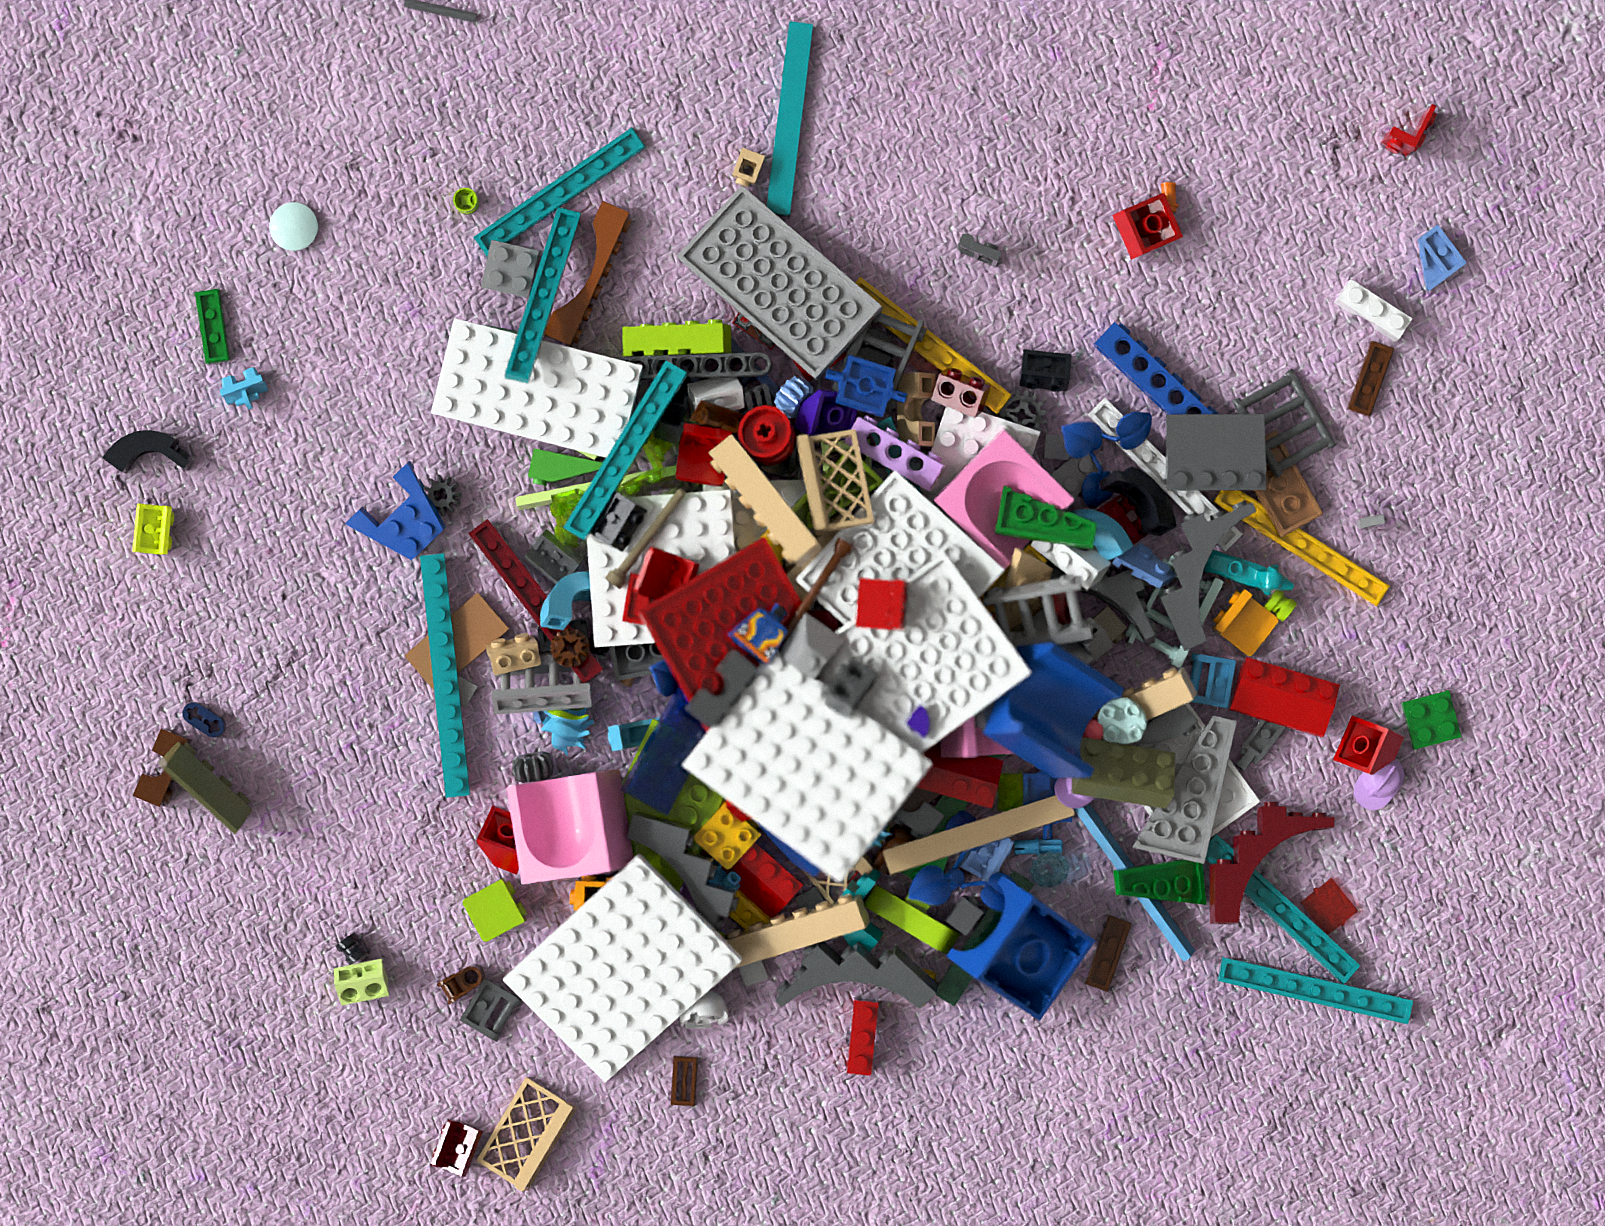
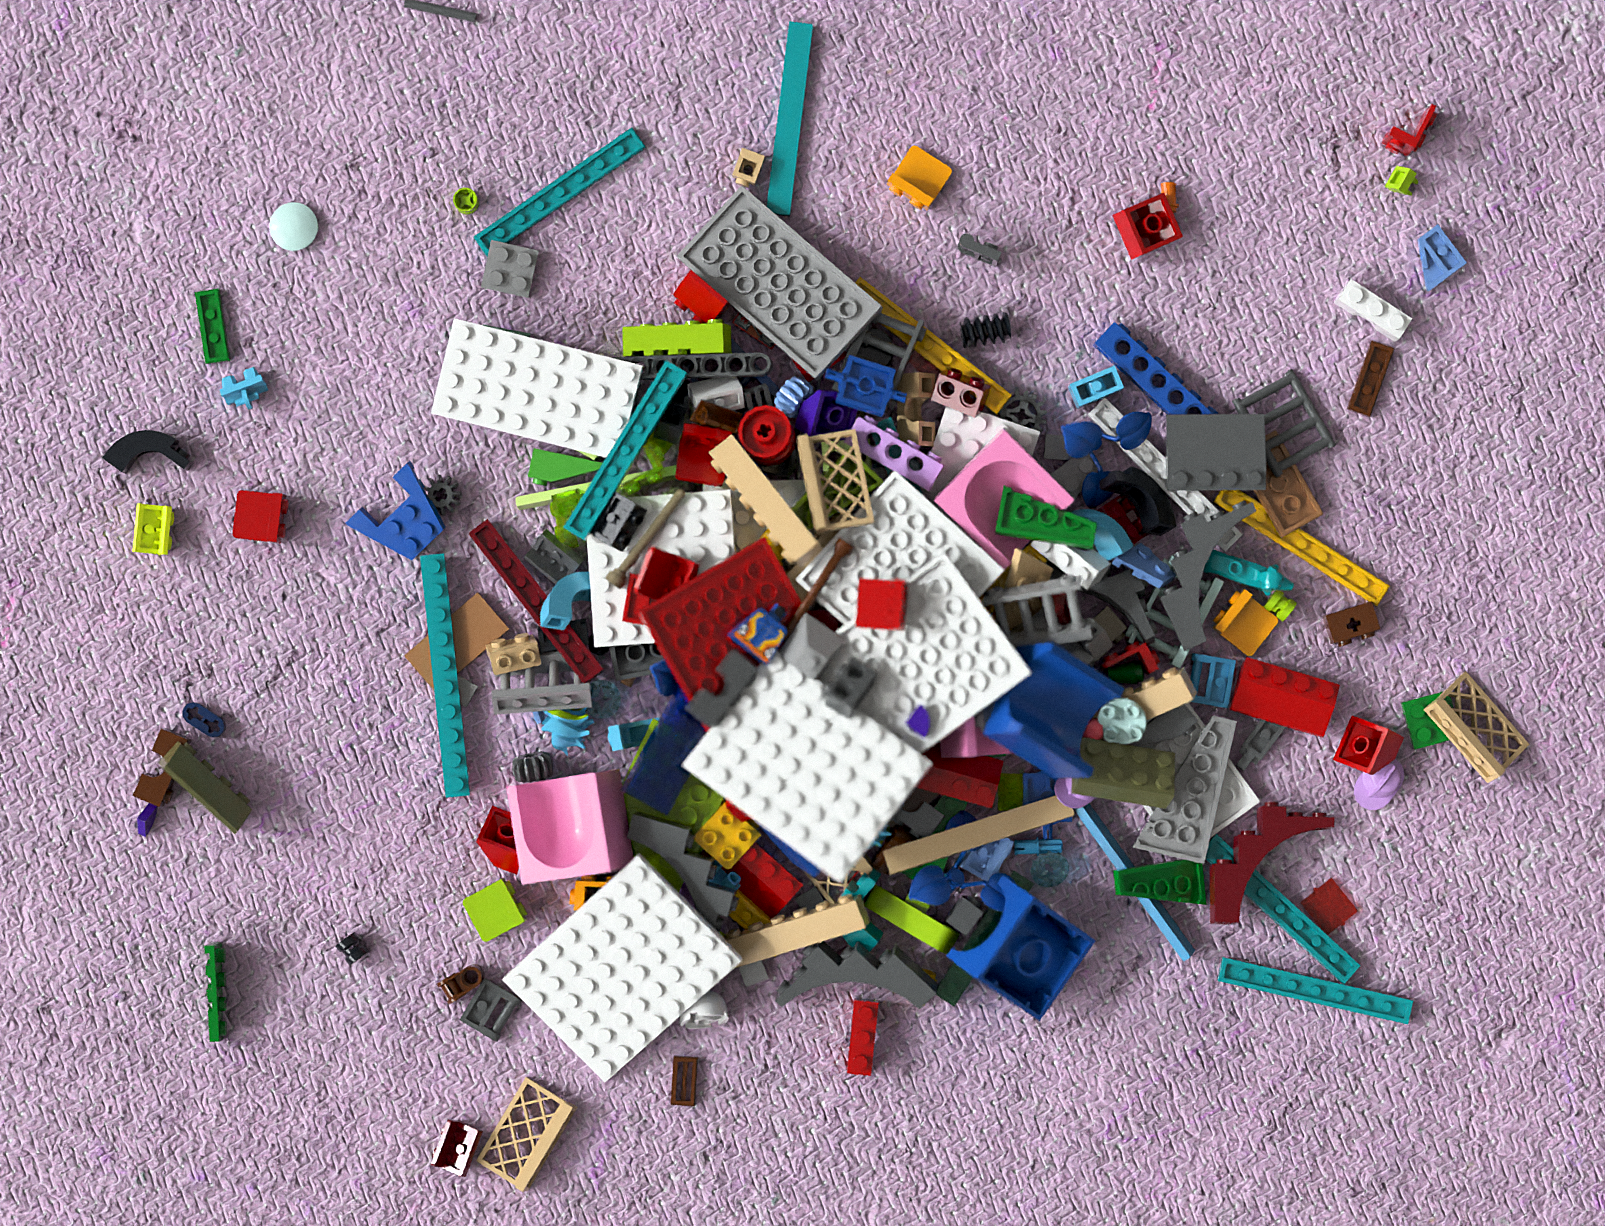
yellowish green brick [334,959,389,1006] -> none
teal plate [505,207,581,384] -> none
dark orange arch [544,201,632,348] -> none
reddish brown gear [550,628,590,667] -> none
black bracket [1019,349,1072,392] -> none
reddish brown tile [1084,915,1132,992] -> none
light grey tile [1356,514,1385,529] -> none
none -> dark purple tile [137,803,158,837]
none -> green wing [204,942,227,1042]
none -> red bracket [232,490,289,543]
none -> clear light blue gear [586,680,621,719]
none -> red slope [673,270,729,324]
none -> light orange bracket [887,146,952,211]
none -> black piece [960,312,1011,348]
none -> medium azure brick [1068,366,1124,409]
none -> red bracket [1100,641,1160,675]
none -> green cone [1108,661,1144,685]
none -> reddish brown brick [1322,601,1381,647]
none -> lime tile [1385,166,1418,196]
none -> tan fence [1423,671,1530,783]

